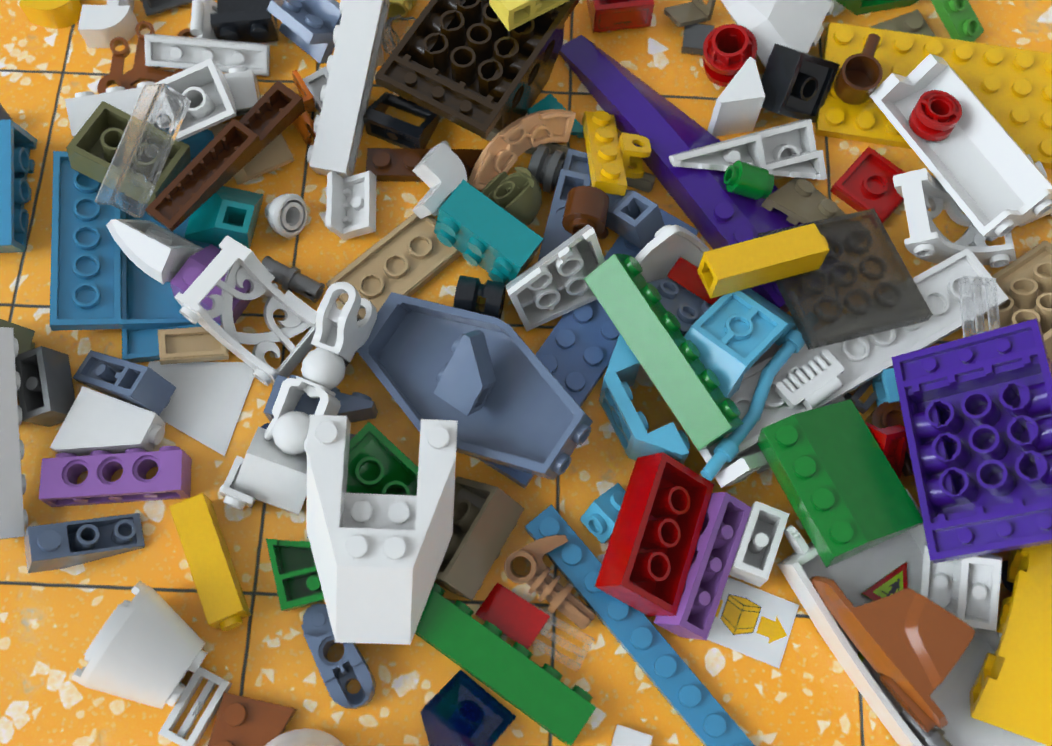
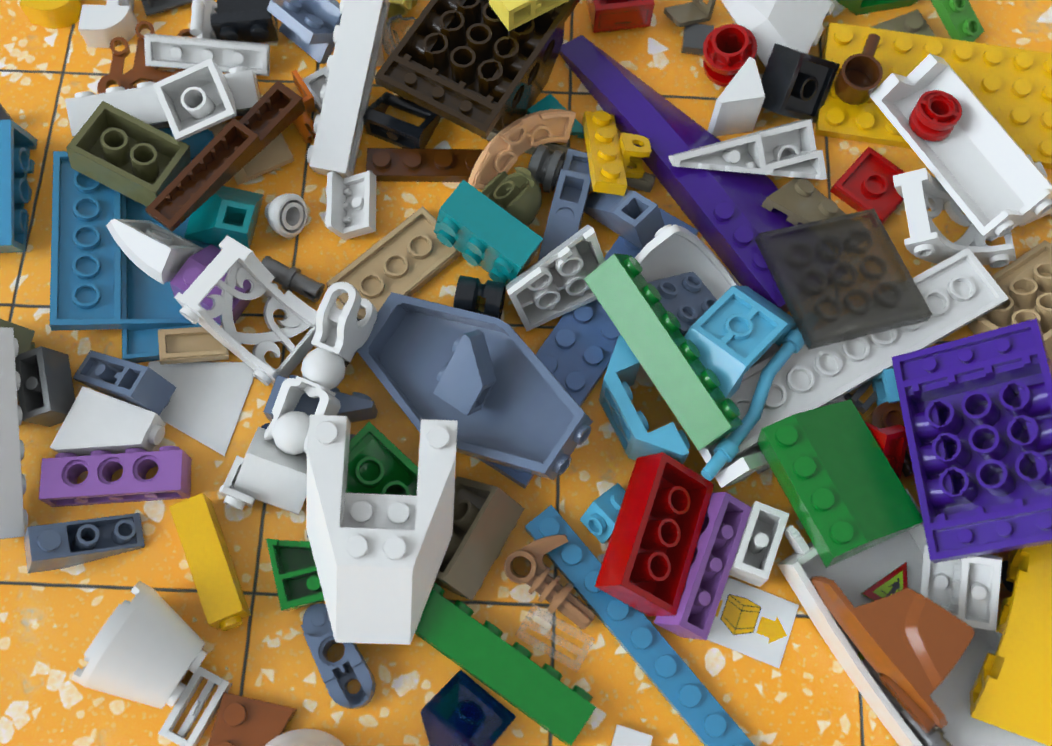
clear panel [95,83,191,218] -> none
white brick [412,142,467,219] -> none
red sticker [475,582,550,649] -> none
reddish brown piece [562,186,609,239] -> none
red sticker [667,257,721,305] -> none
yellow brick [697,223,830,299] -> none
green brick [724,161,774,200] -> none
white piece [774,349,845,410] -> none
clear tile [959,276,1001,338] -> none

